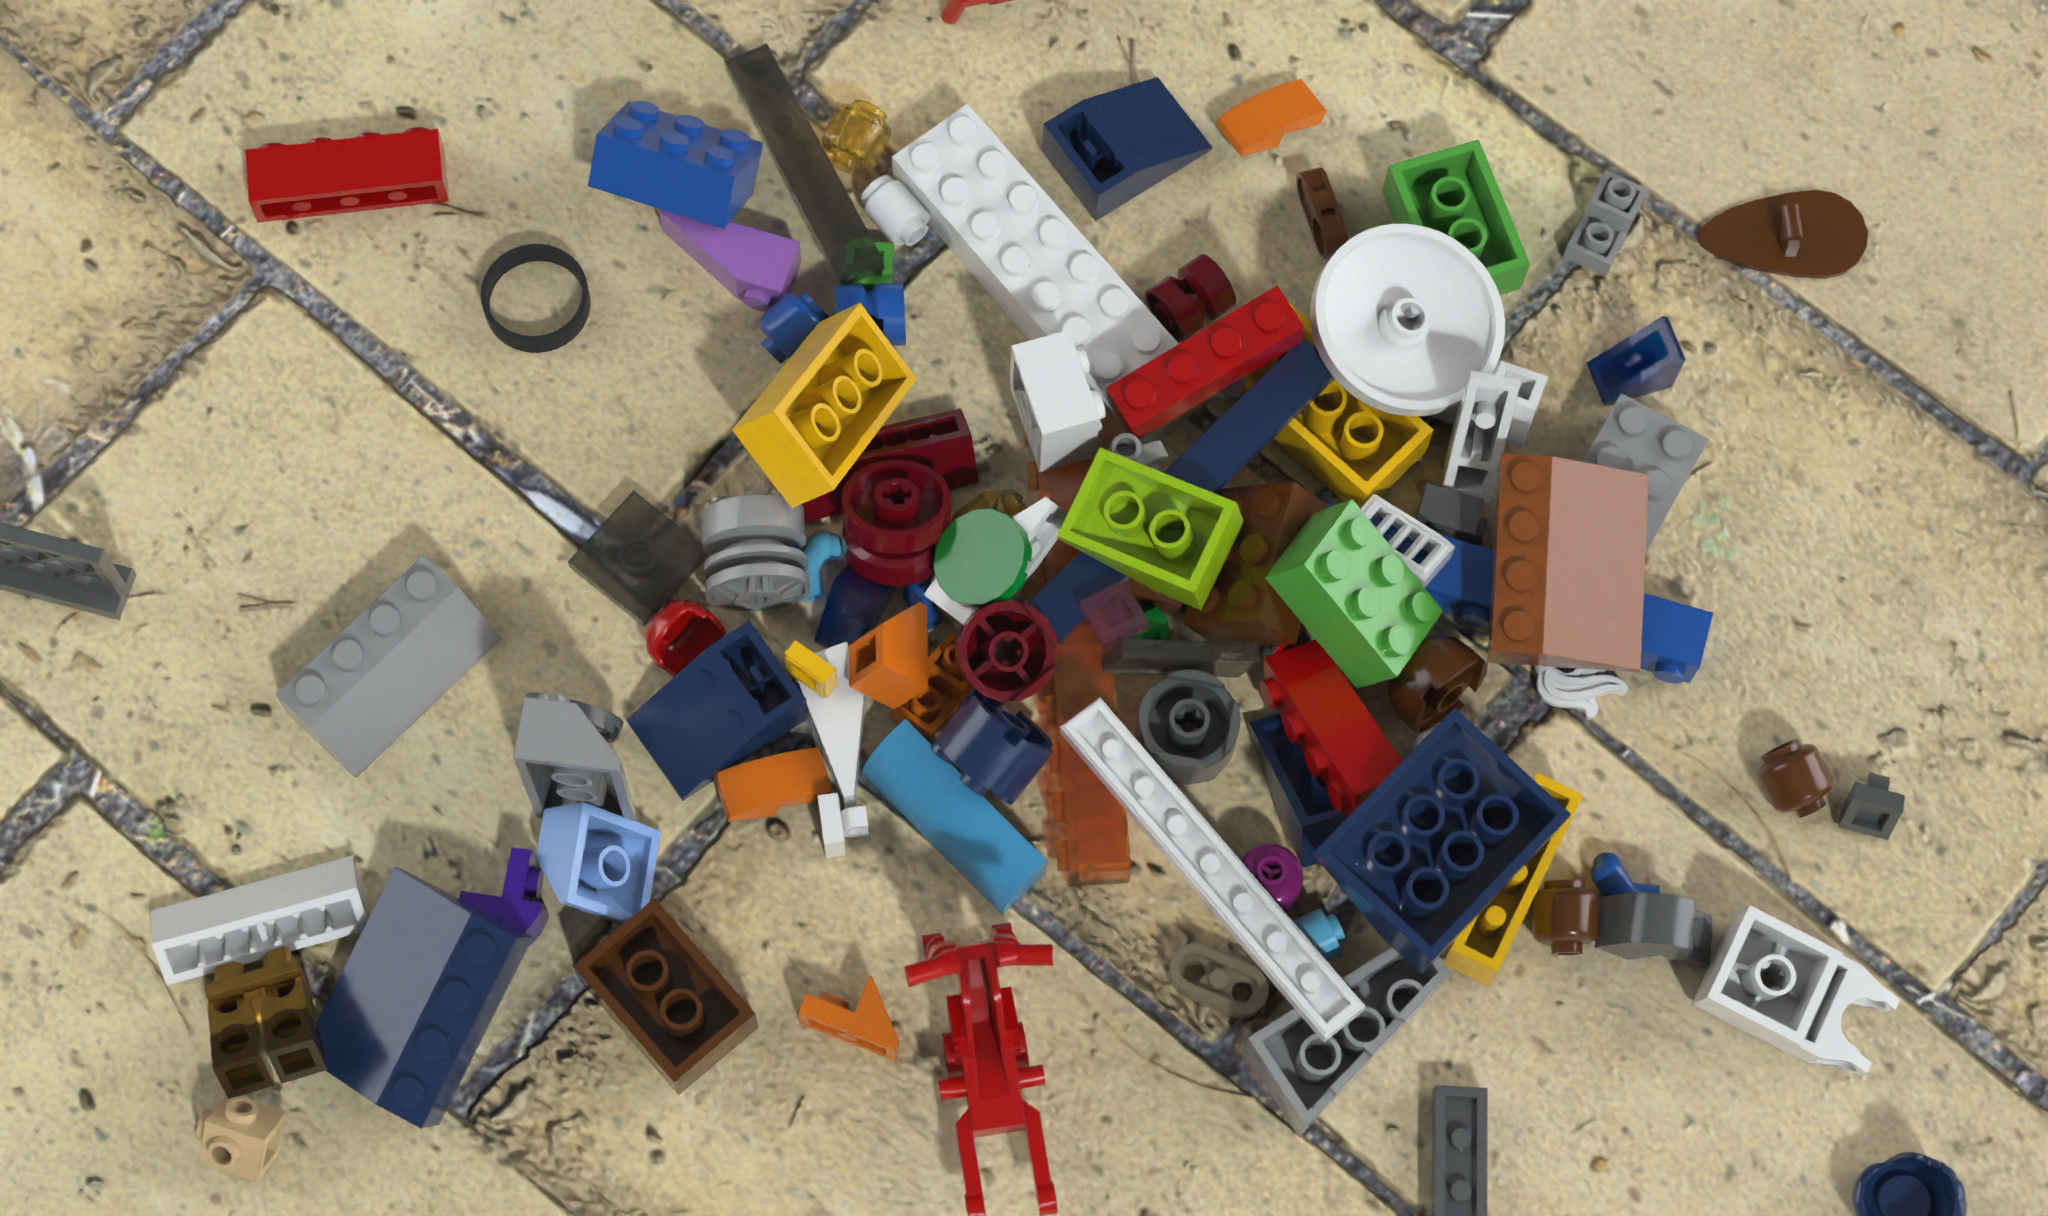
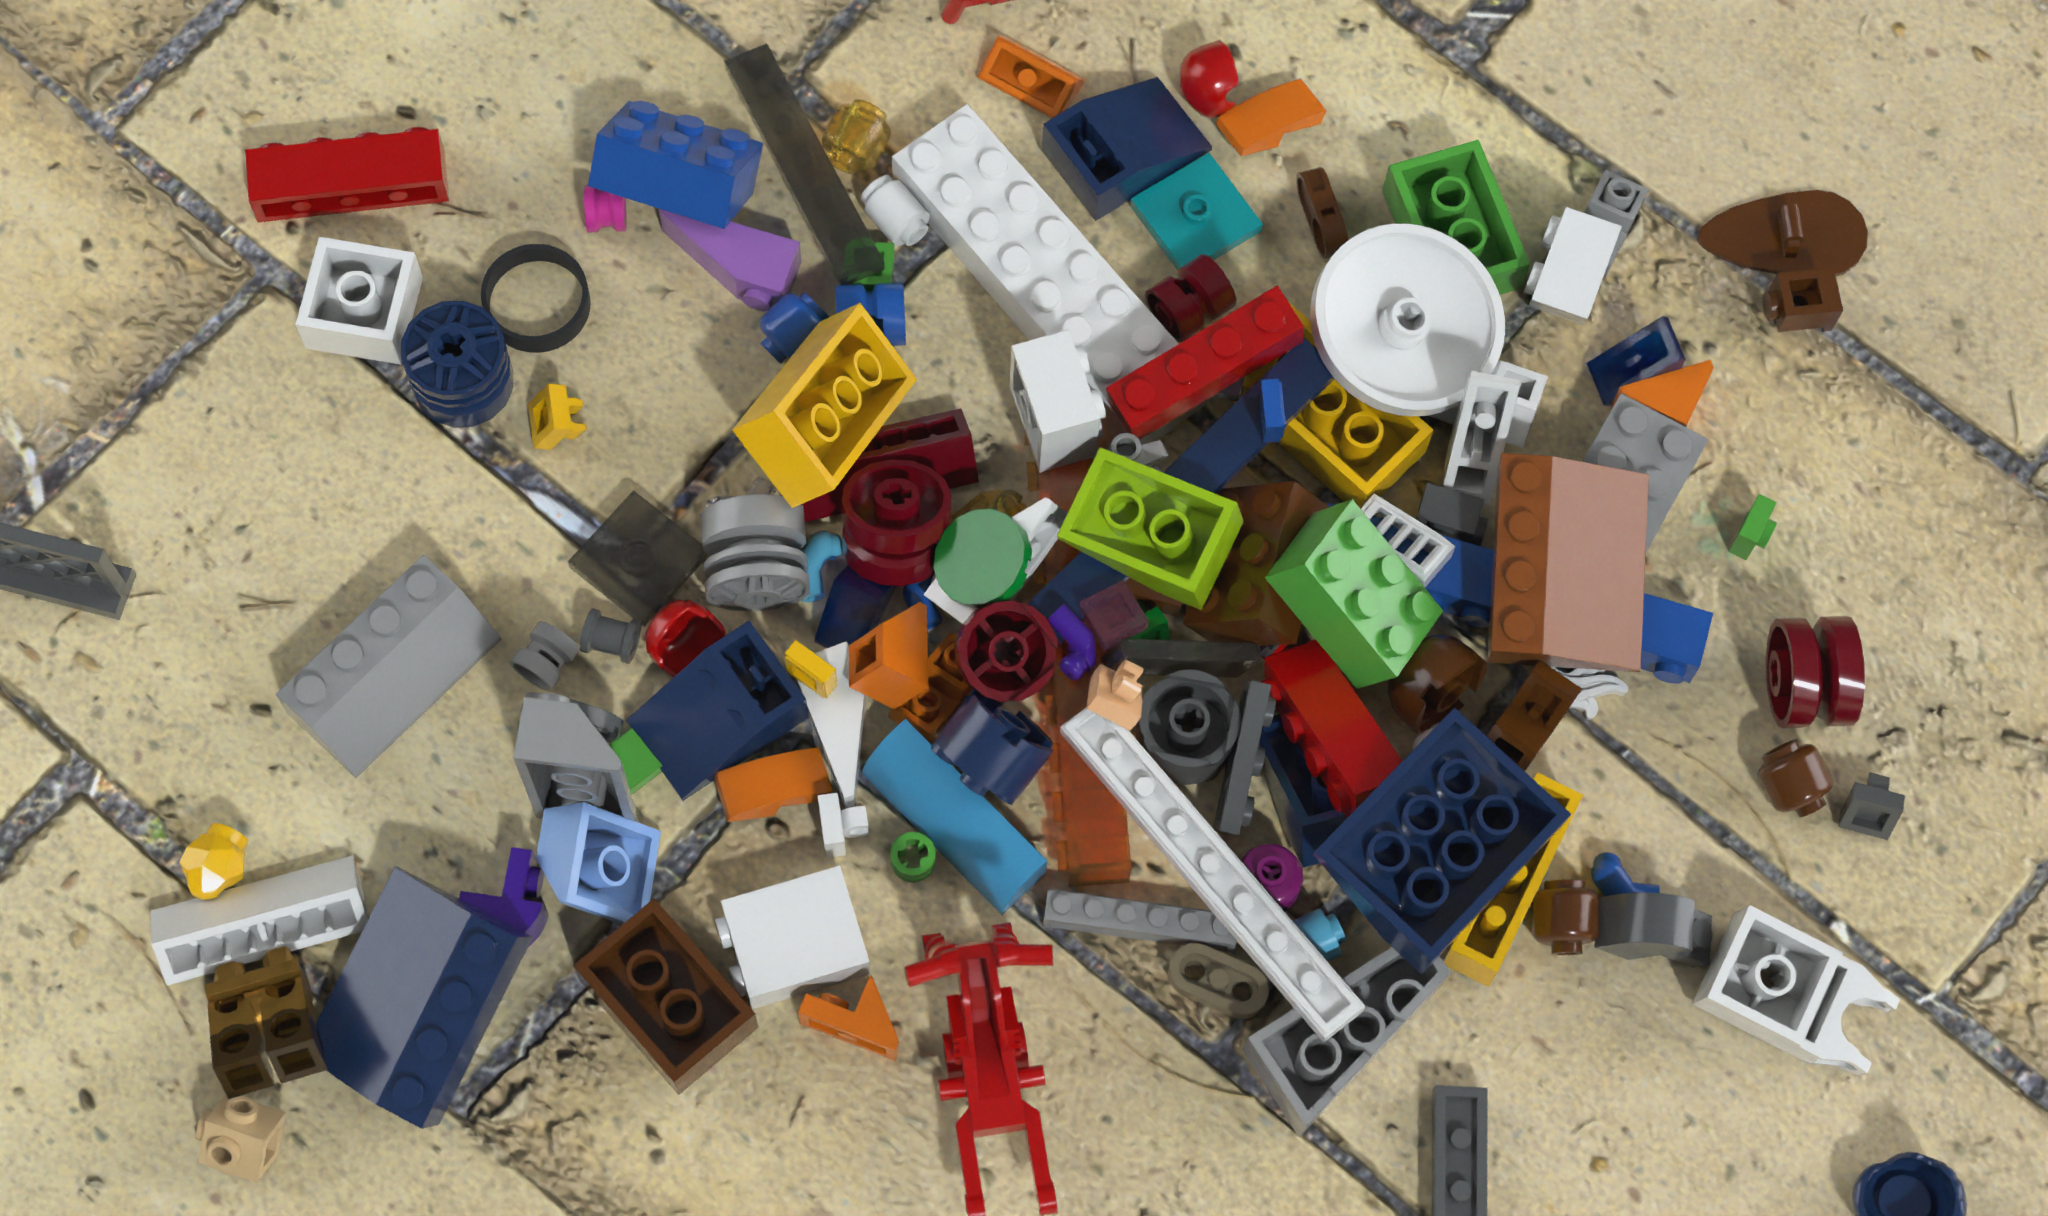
none -> yellow rock [179,823,248,900]
none -> white brick [296,237,423,365]
none -> dark blue wheel [401,301,514,428]
none -> light grey wheel [510,621,580,691]
none -> yellow tile [528,384,587,450]
none -> dark grey bush [580,608,642,664]
none -> dark pink wheel [584,185,627,233]
none -> bright green tile [609,728,662,795]
none -> white brick [715,866,871,1010]
none -> bright green bush [890,832,936,882]
none -> orange slope [977,35,1086,118]
none -> light grey piece [1043,889,1236,953]
none -> dark purple arm [1048,603,1096,680]
none -> light nougat tile [1086,660,1144,731]
none -> teal plate [1130,153,1263,271]
none -> red hair [1180,40,1239,118]
none -> dark grey plate [1213,680,1276,835]
none -> blue tile [1258,379,1286,443]
none -> reddish brown brick [1487,660,1582,771]
none -> white brick [1524,207,1622,325]
none -> orange slope [1611,360,1714,427]
none -> bright green plate [1729,494,1777,560]
none -> reddish brown brick [1763,267,1843,332]
none -> dark red wheel [1766,616,1865,728]

